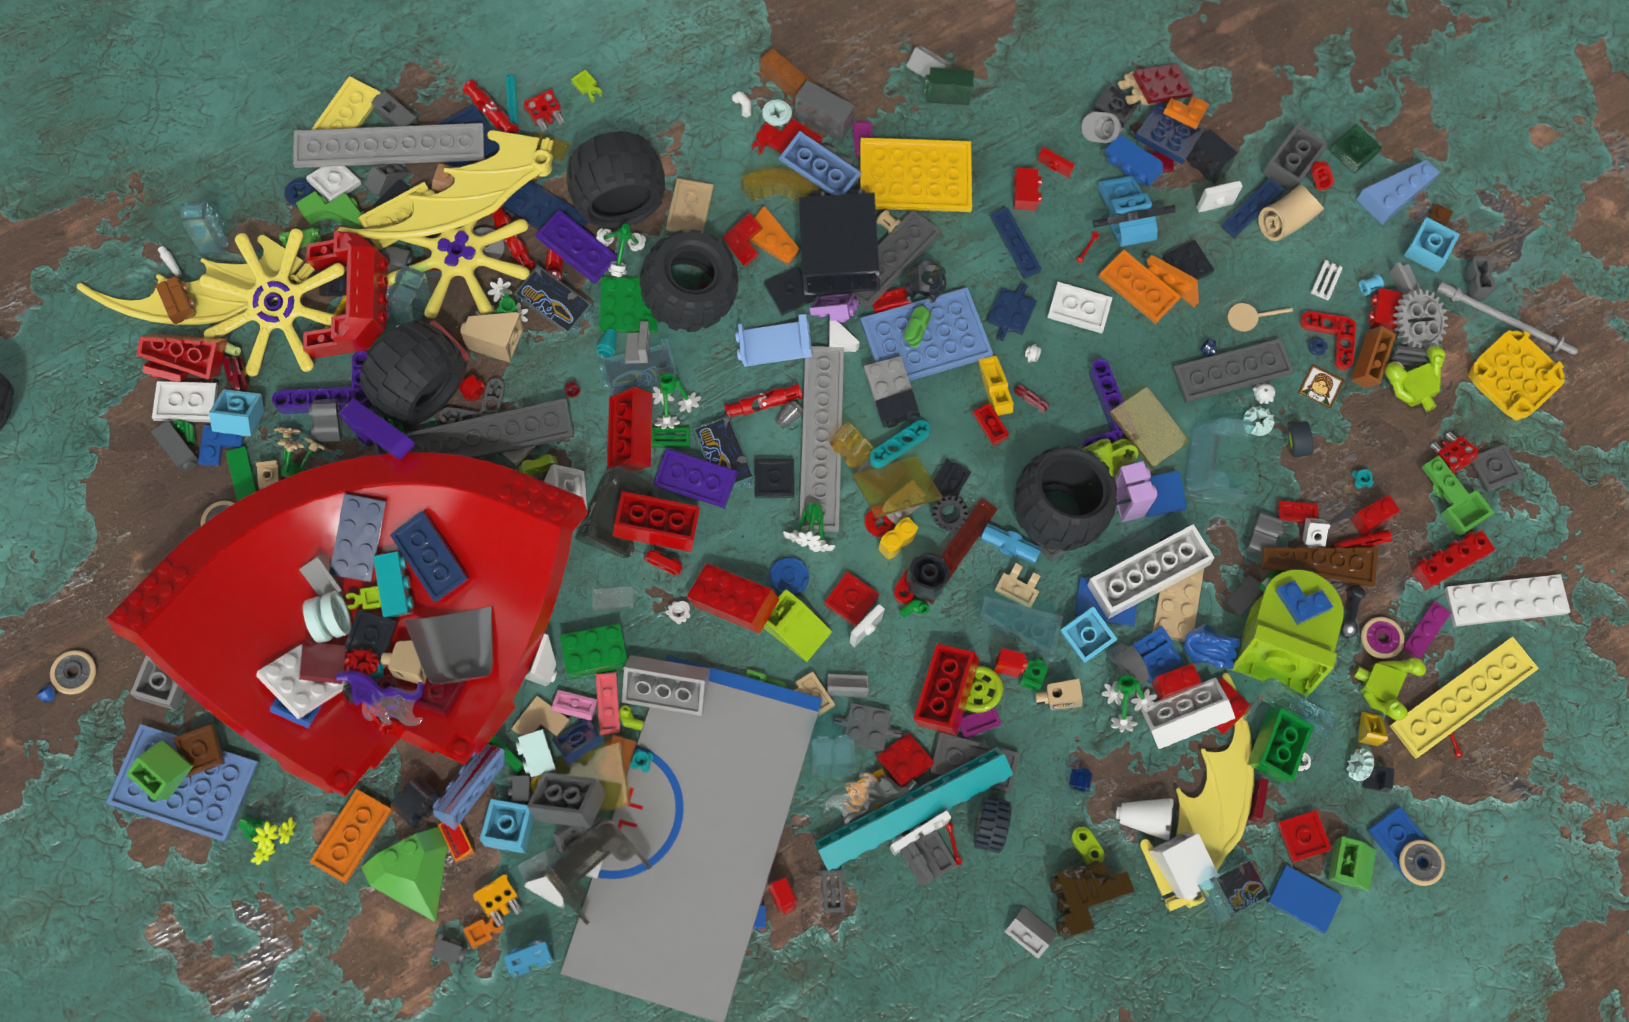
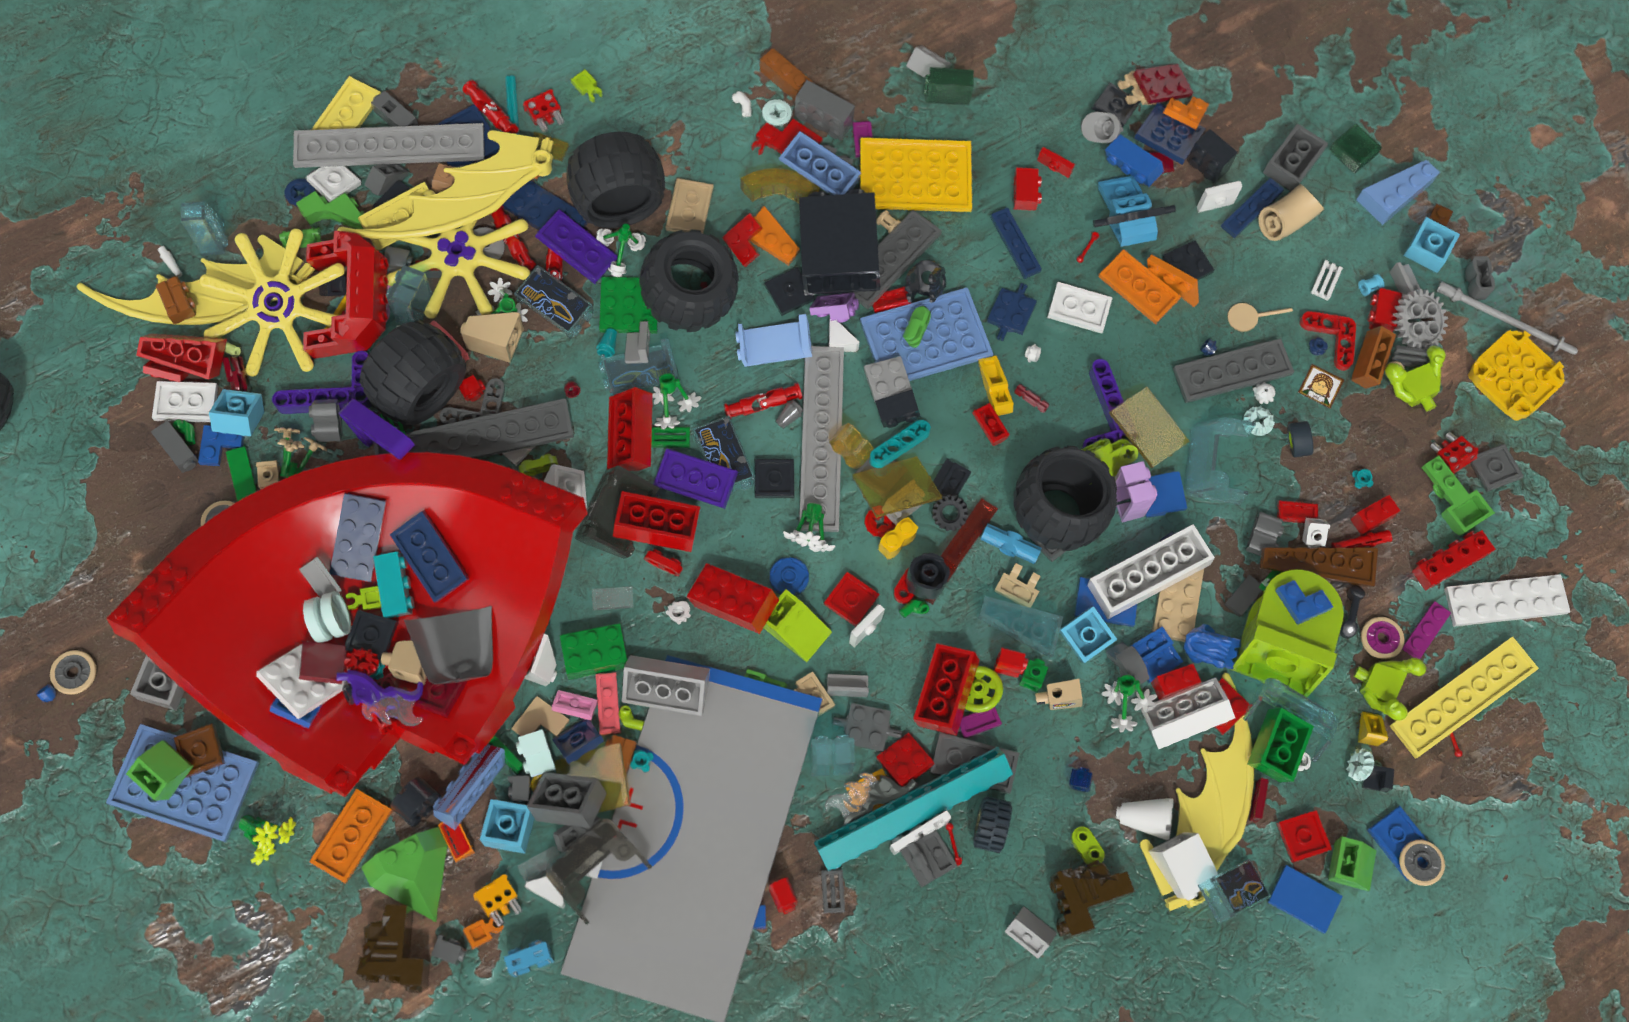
red plate [1310,161,1334,190] -> none
none -> dark brown brick [356,904,430,993]

